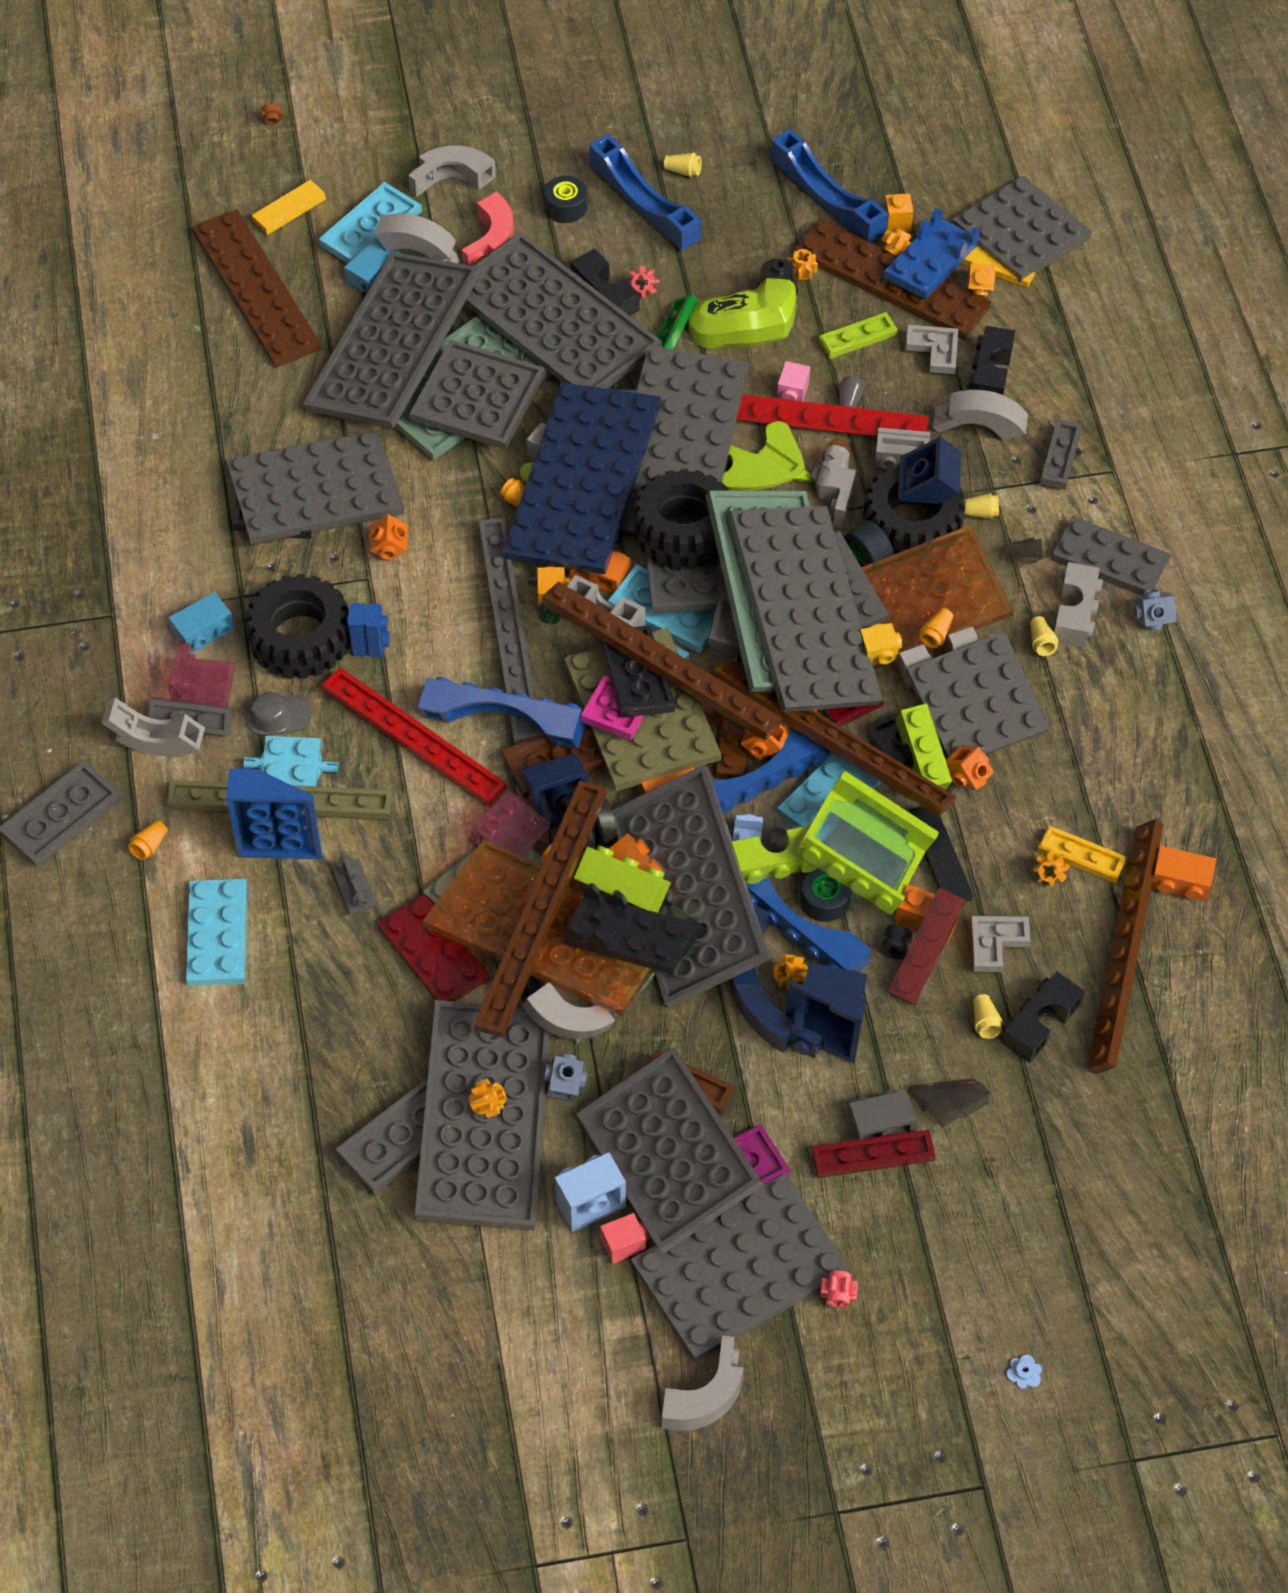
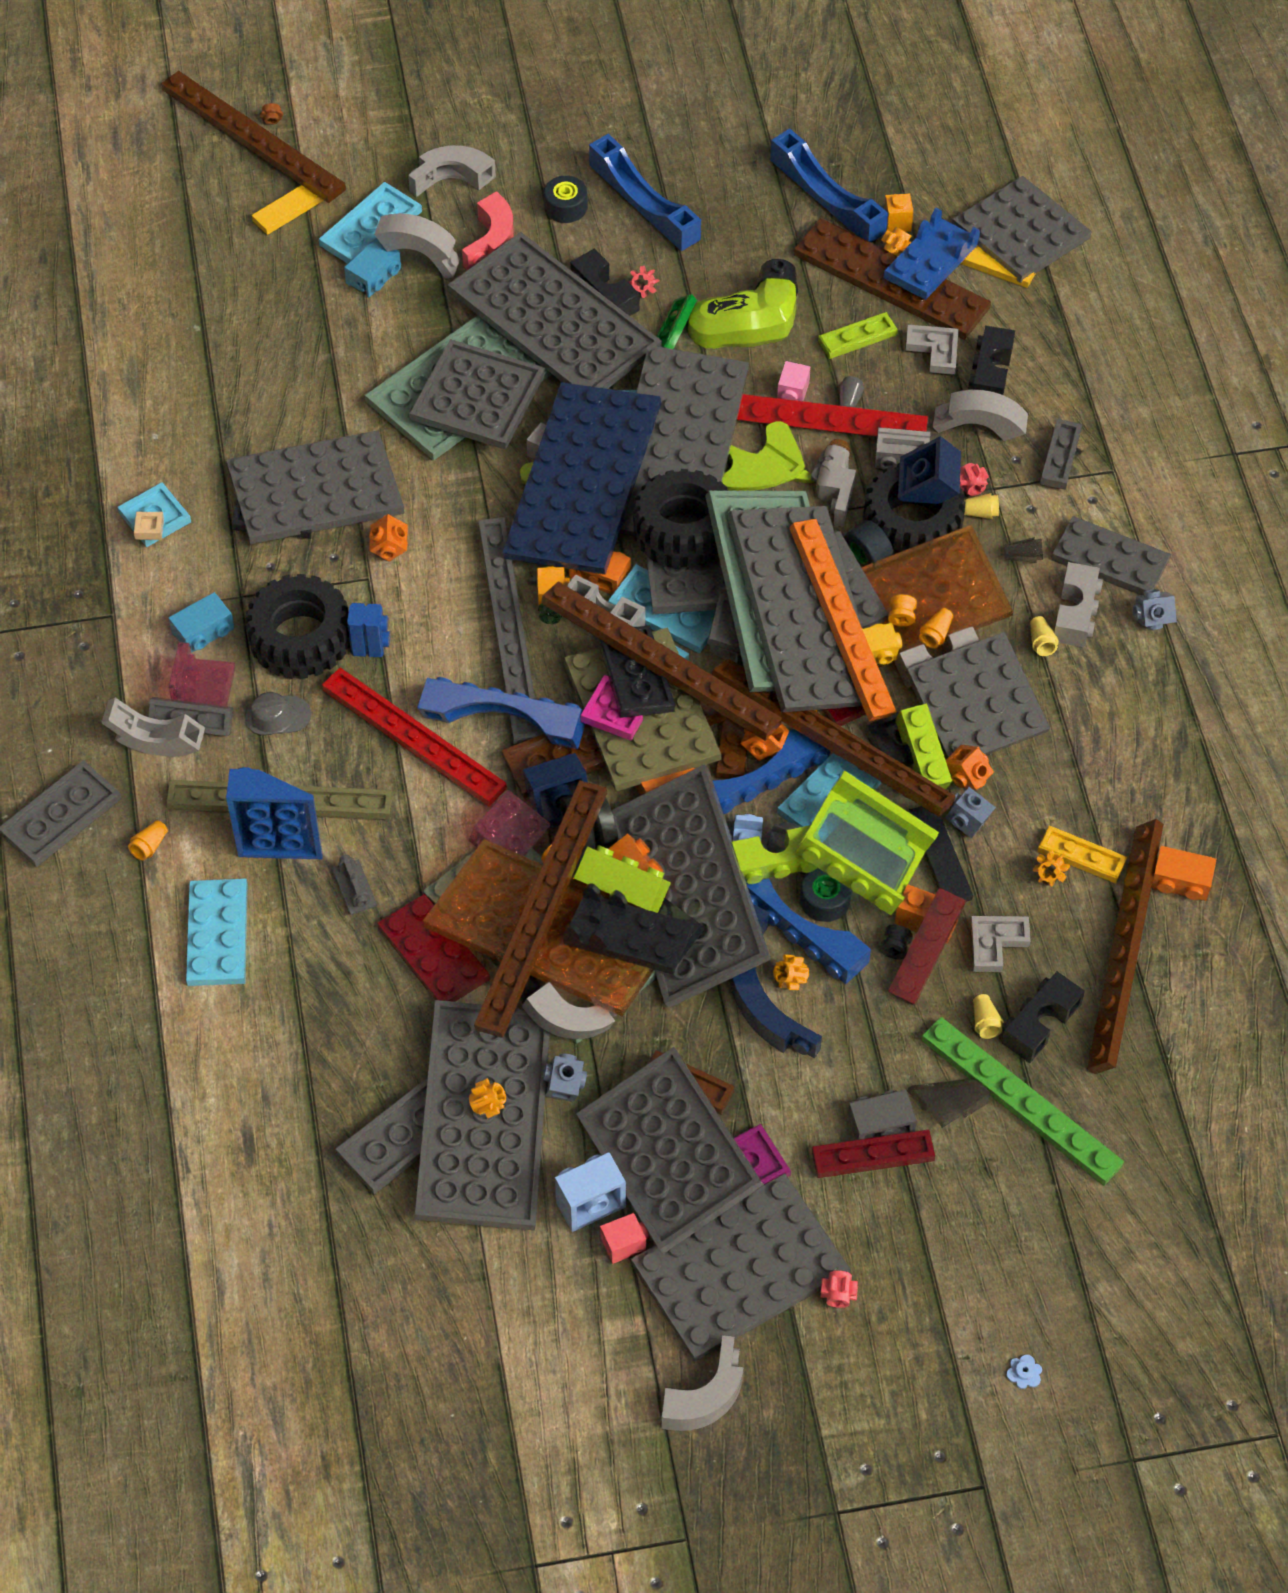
reddish brown plate [192,209,321,368] -> none
medium azure plate [244,736,339,787] -> none
dark grey plate [303,252,481,428] -> none
light orange cone [500,478,525,507] -> none
light yellow cone [664,153,702,177] -> none
dark blue piece [785,963,867,1063] -> none
light orange gear [787,249,818,280] -> none
light orange brick [967,263,996,295] -> none
none -> medium azure plate [118,482,191,547]
none -> tan plate [134,512,164,540]
none -> reddish brown plate [161,71,346,203]
none -> orange plate [789,519,897,721]
none -> light orange wheel [888,595,917,626]
none -> bright green plate [922,1017,1124,1186]
none -> sand blue brick [945,787,996,839]
none -> coral gear [960,463,989,496]

